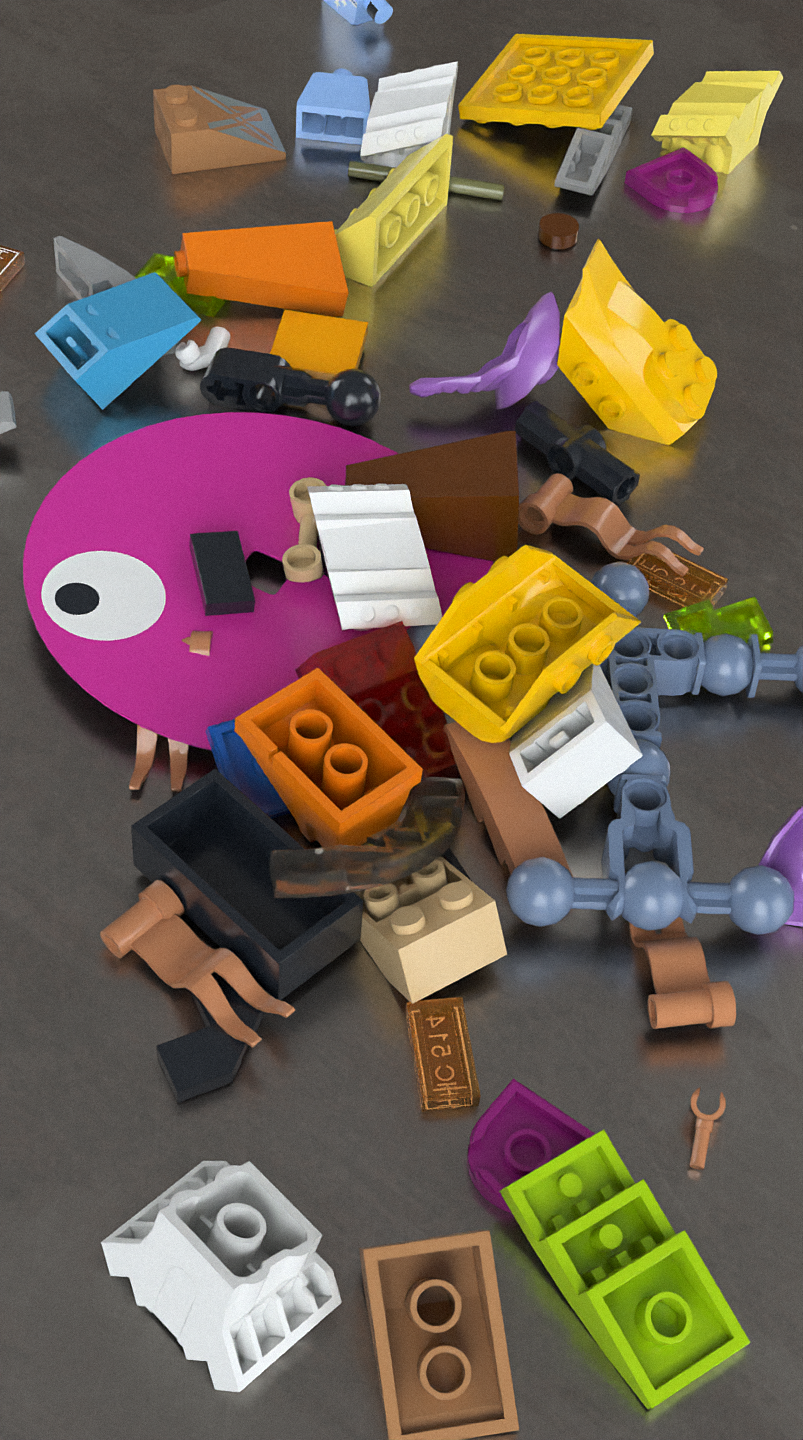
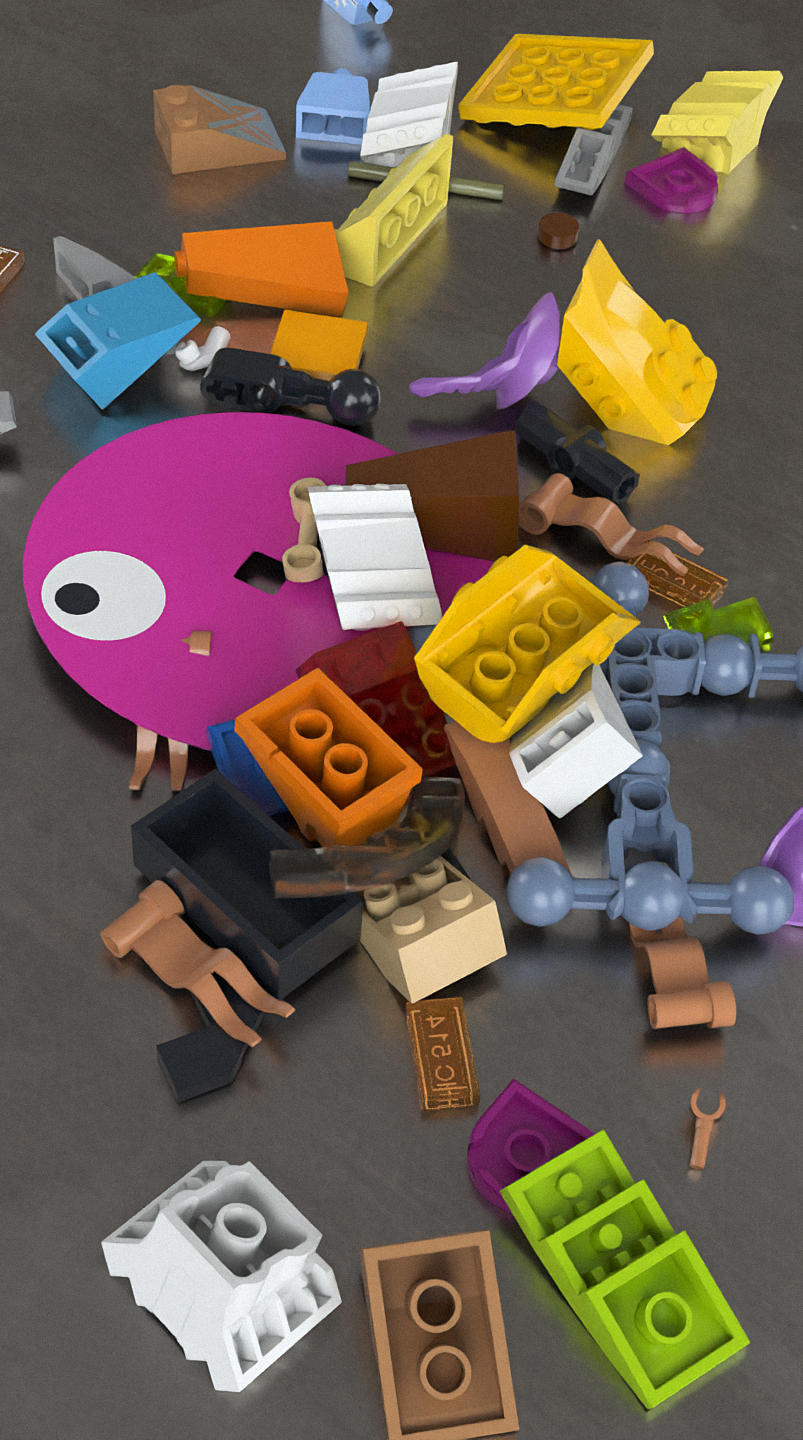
black tile [189,531,255,616] -> none

